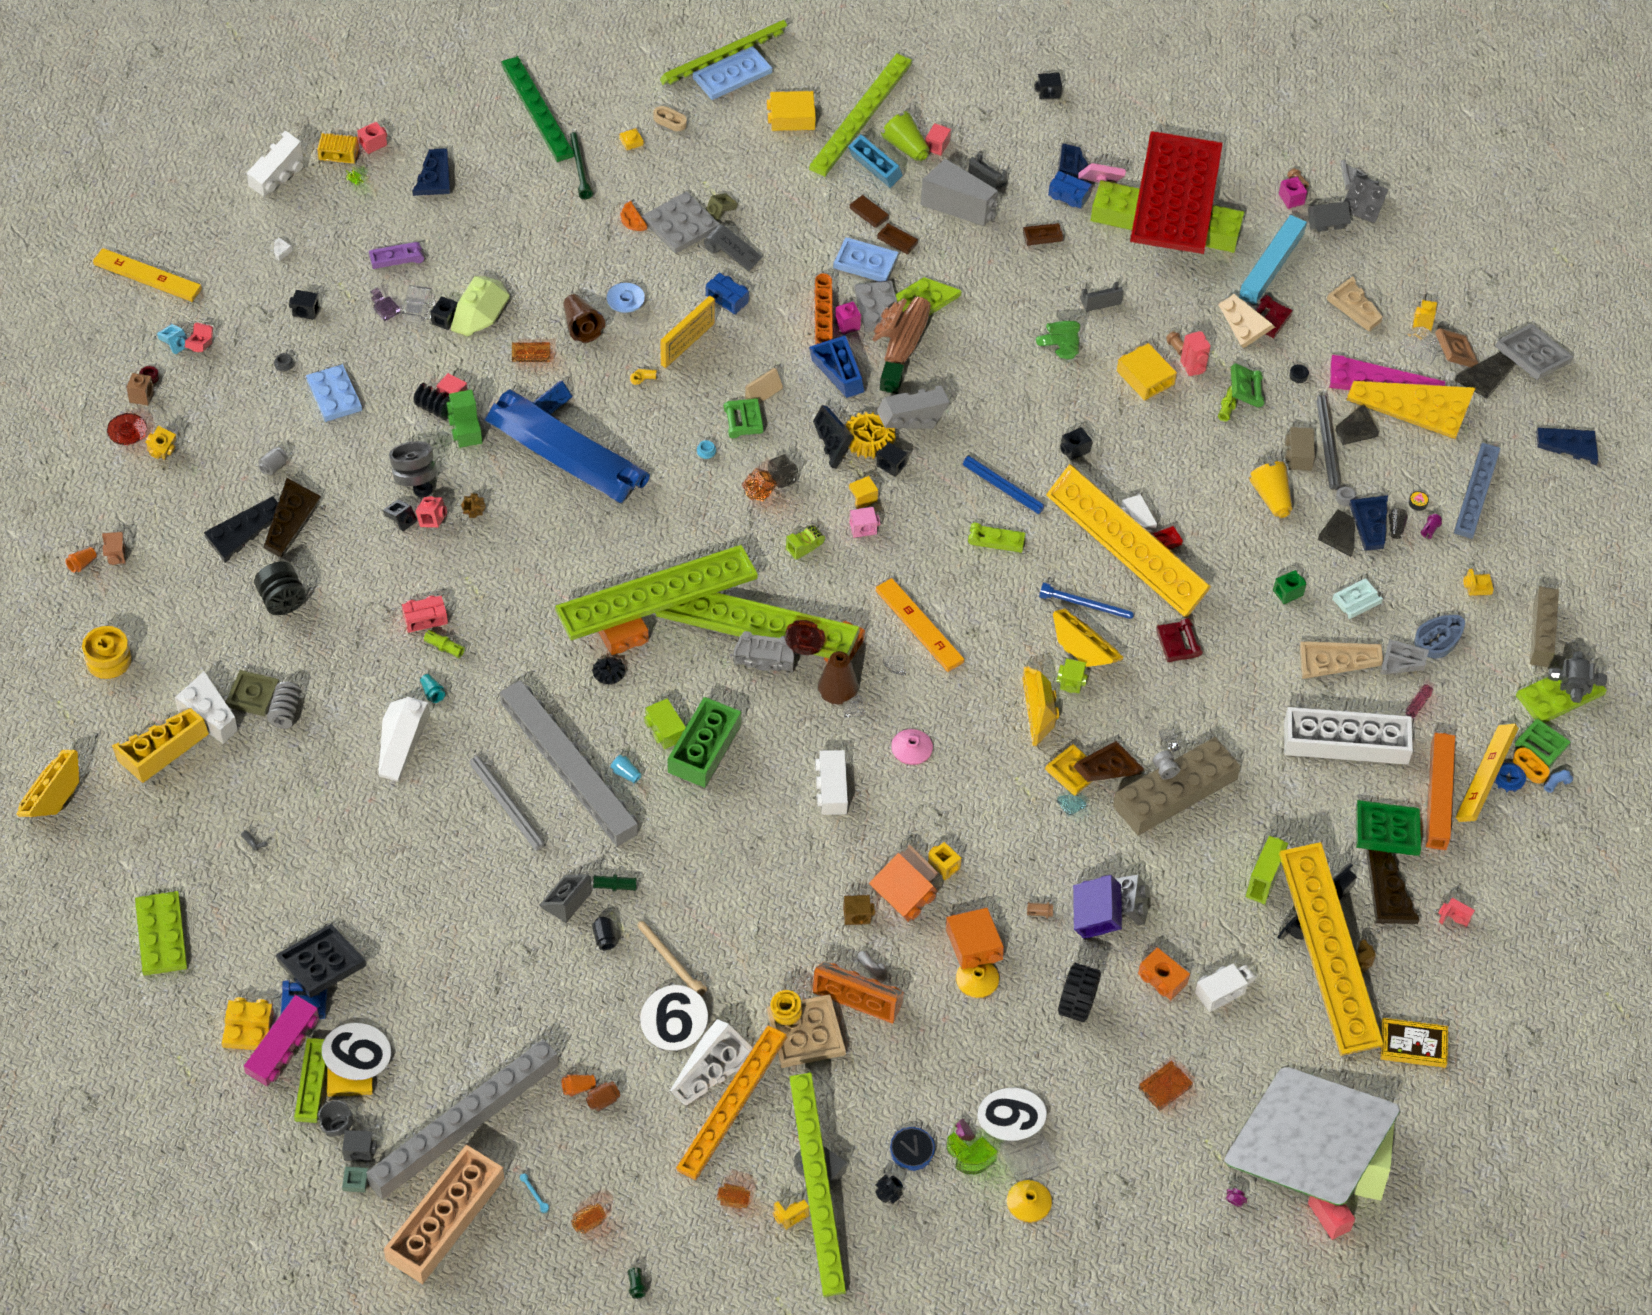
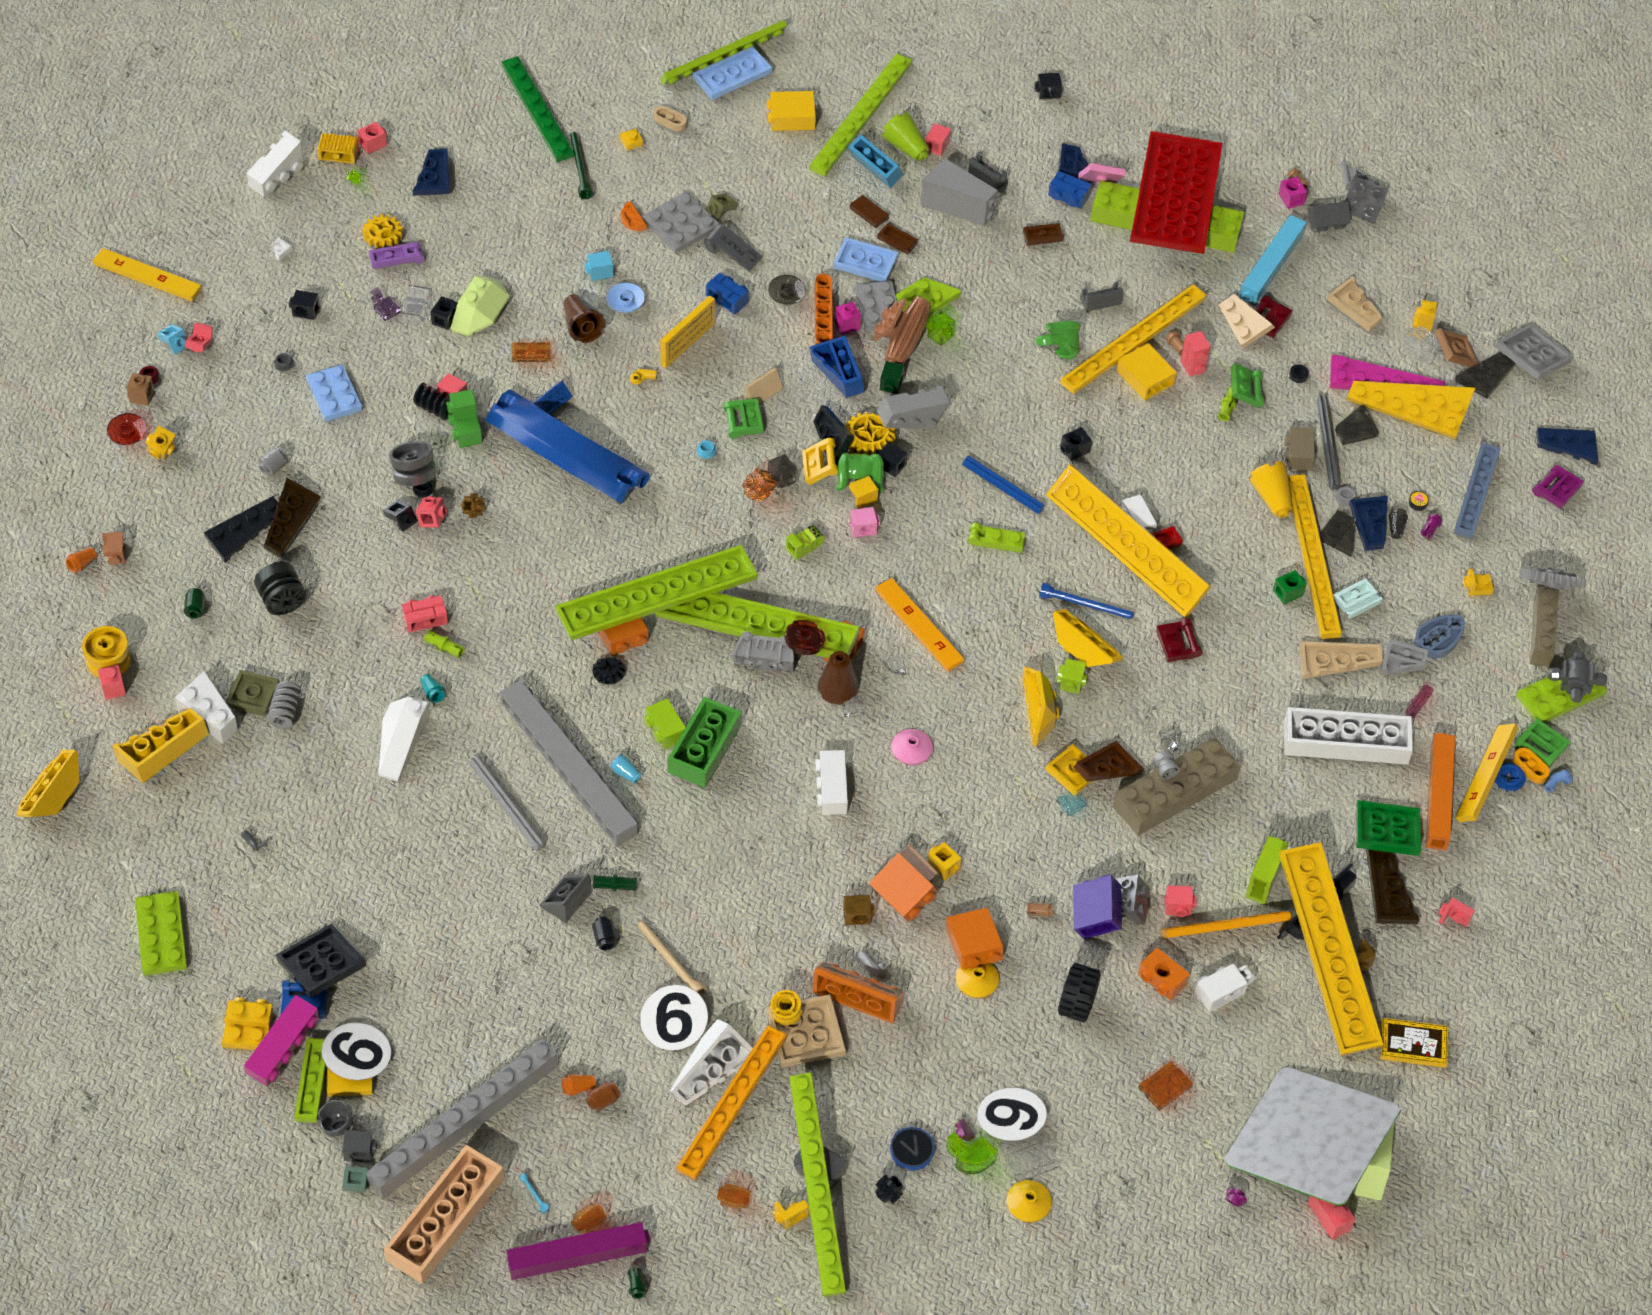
none -> coral brick [98,665,126,700]
none -> dark green brick [184,588,205,619]
none -> yellow gear [362,214,403,249]
none -> magenta brick [506,1222,650,1280]
none -> medium azure brick [584,251,613,281]
none -> clear smoke dish [768,275,806,305]
none -> yellow plate [802,438,838,485]
none -> bright green hair [835,453,884,492]
none -> clear neon green brick [926,311,955,346]
none -> yellow plate [1060,284,1207,395]
none -> light orange tile [1161,911,1292,938]
none -> coral brick [1164,886,1197,917]
none -> yellow plate [1288,474,1342,639]
none -> light grey gear [1520,567,1587,590]
none -> magenta plate [1532,465,1584,509]

